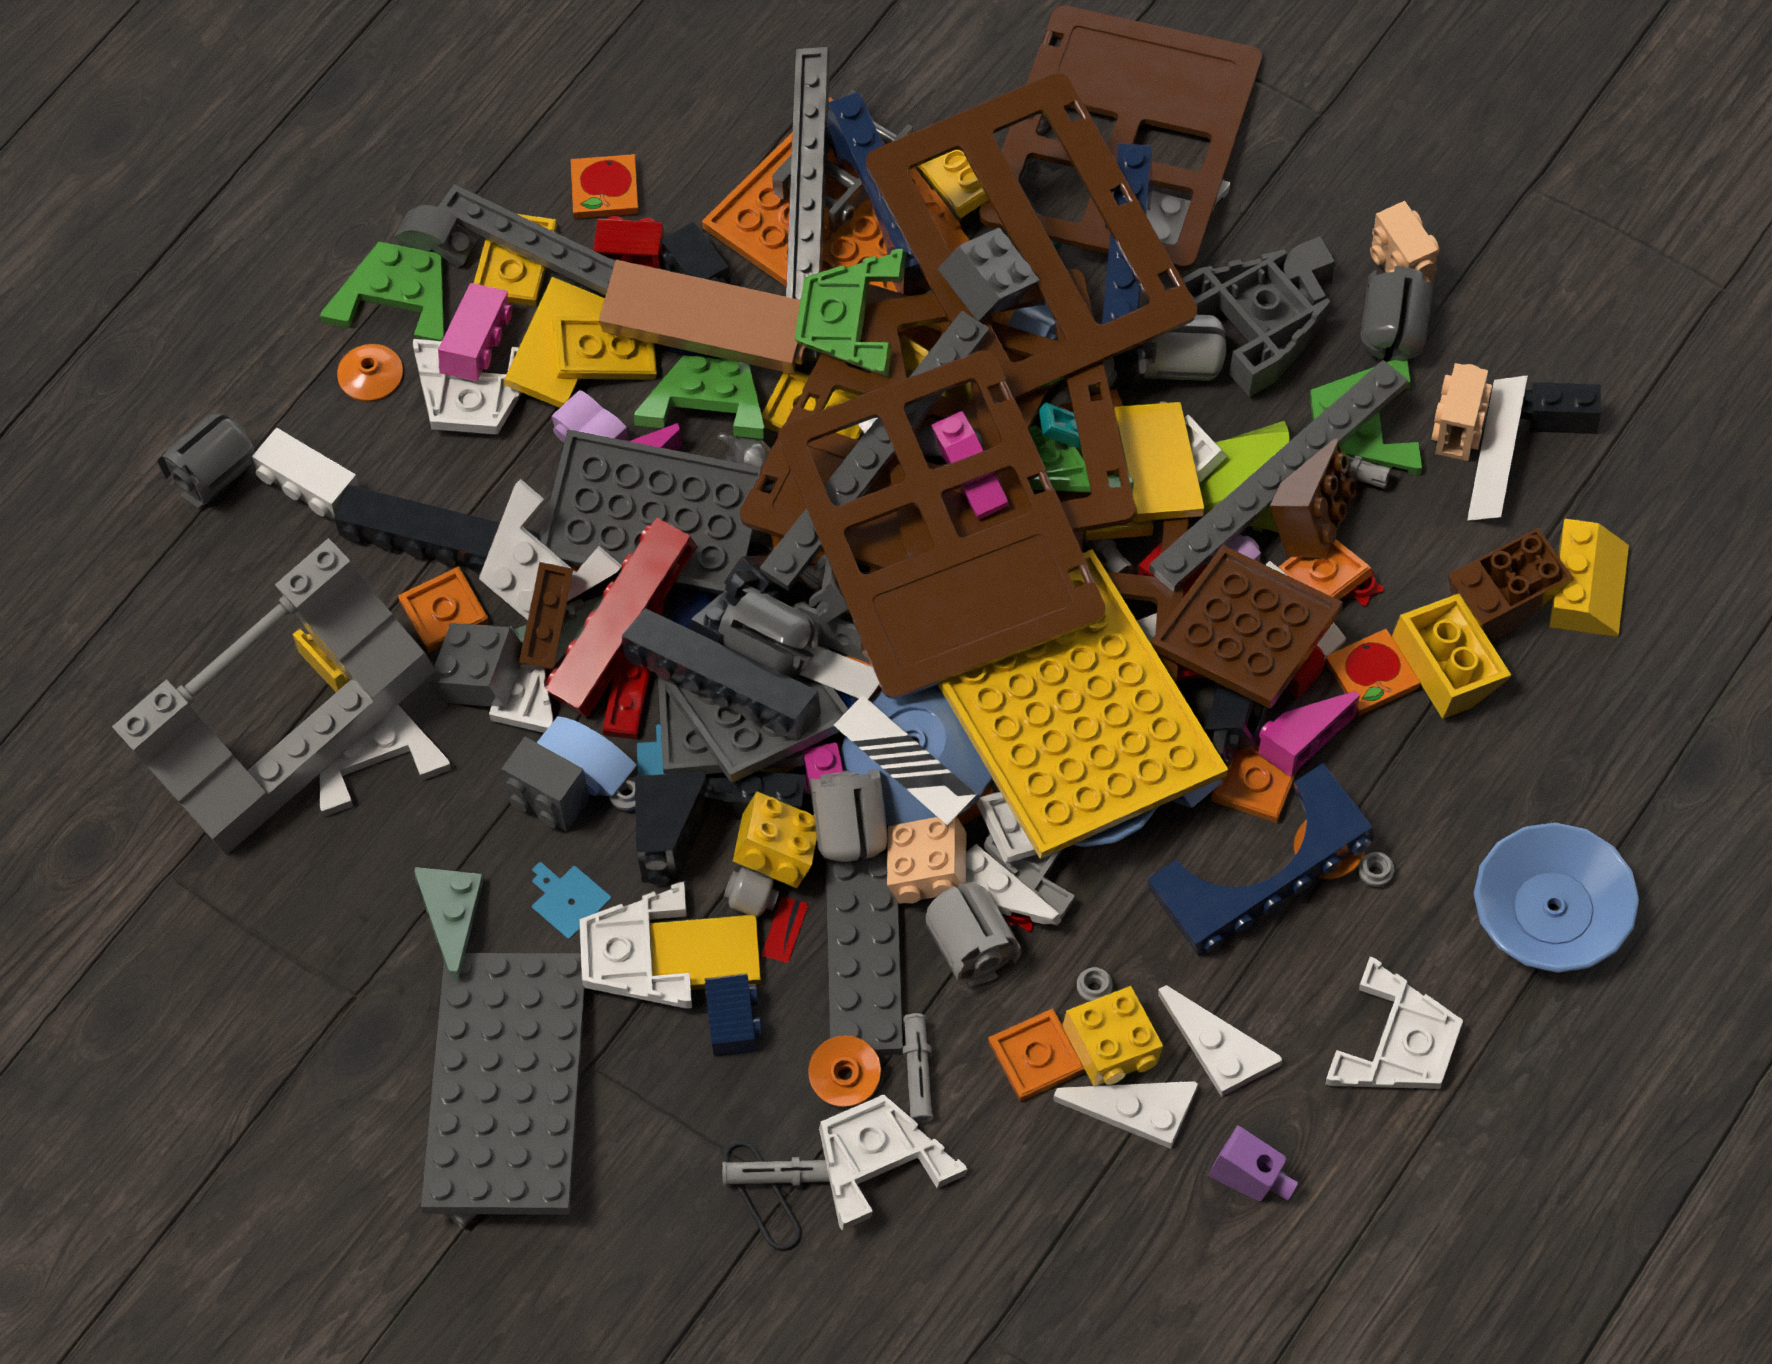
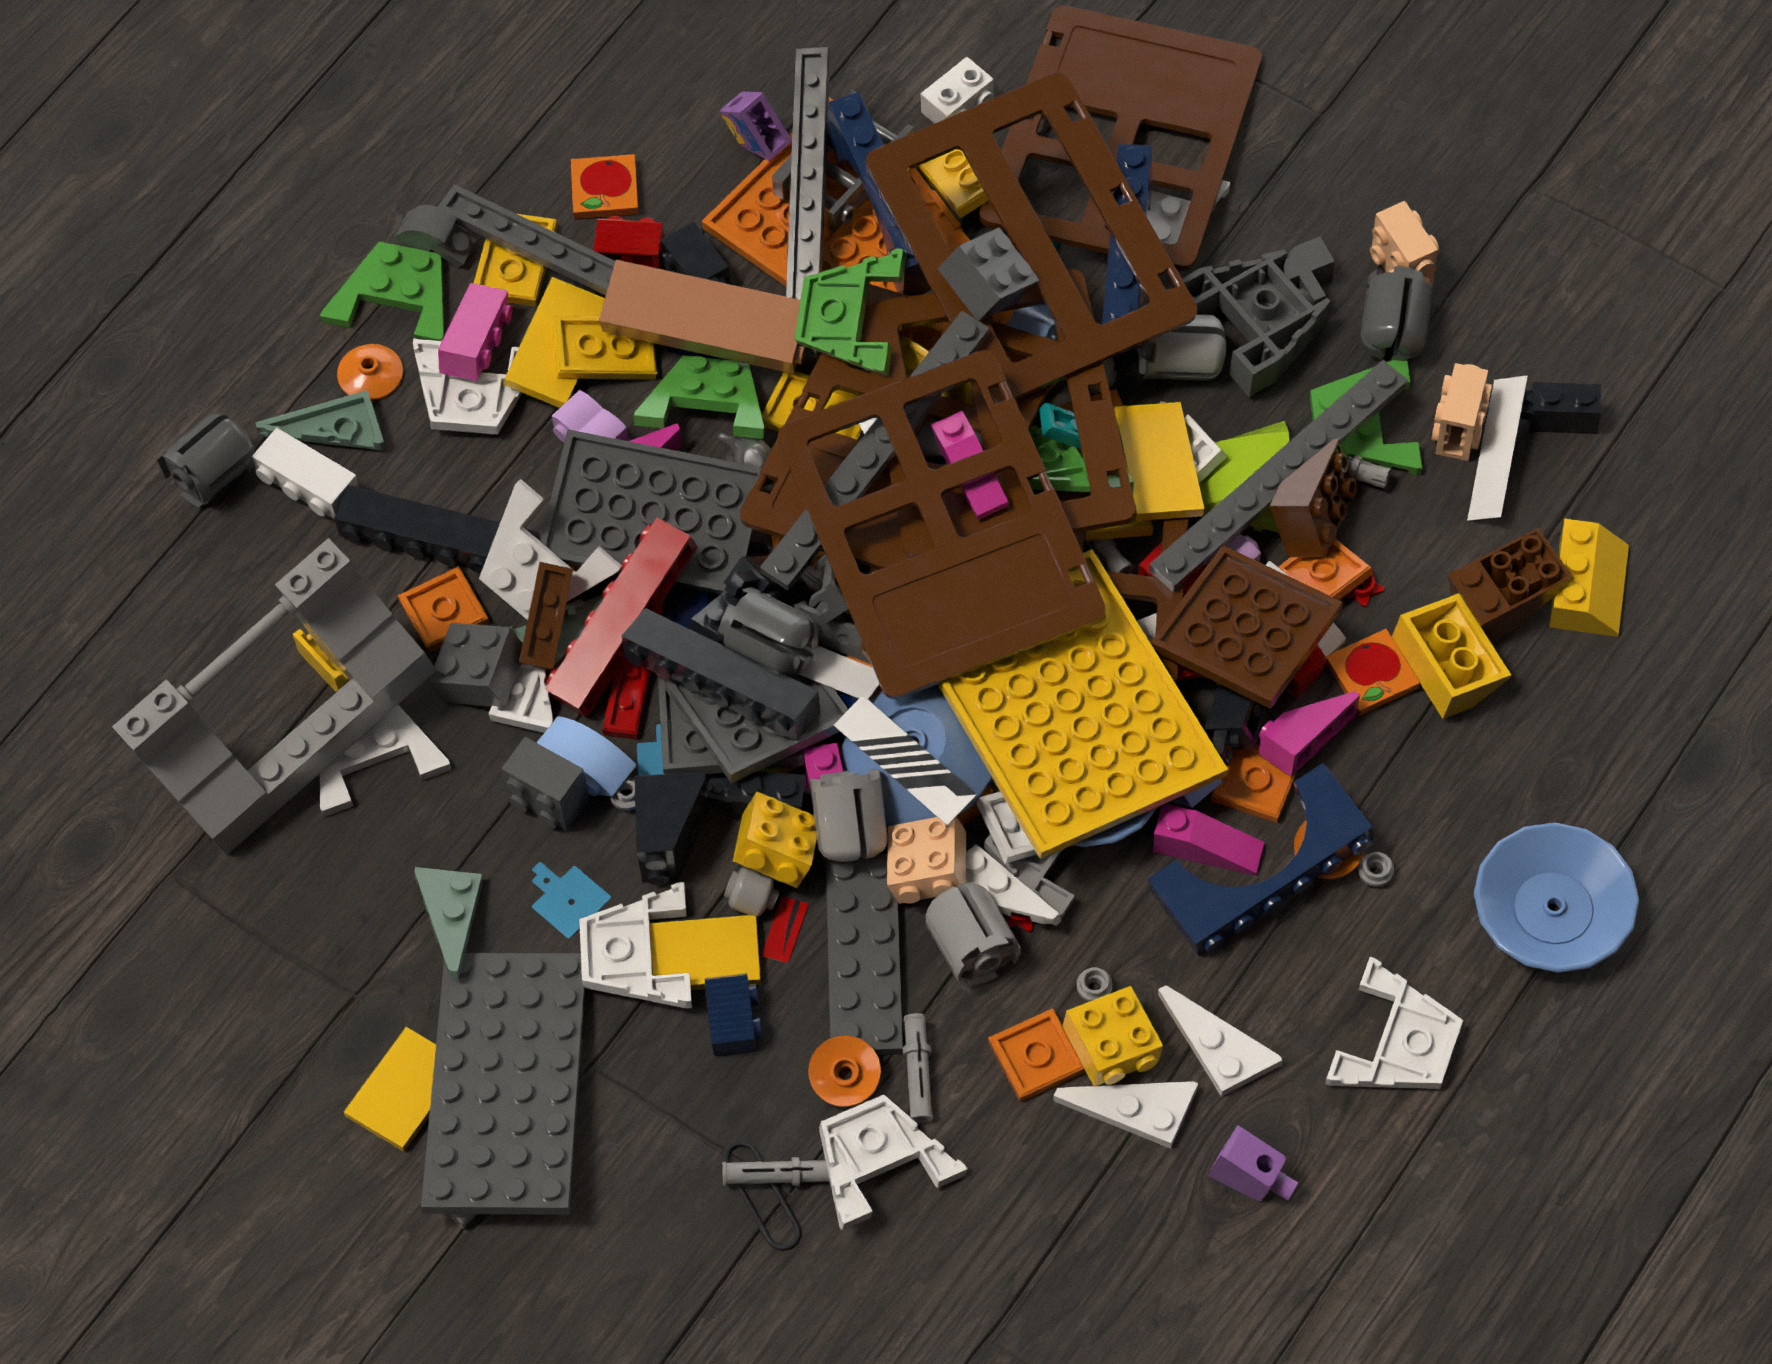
none -> sand green wing [255,390,386,450]
none -> yellow tile [344,1027,436,1152]
none -> medium lavender torso [720,91,792,161]
none -> white brick [921,57,994,124]
none -> dark pink slope [1153,804,1264,876]

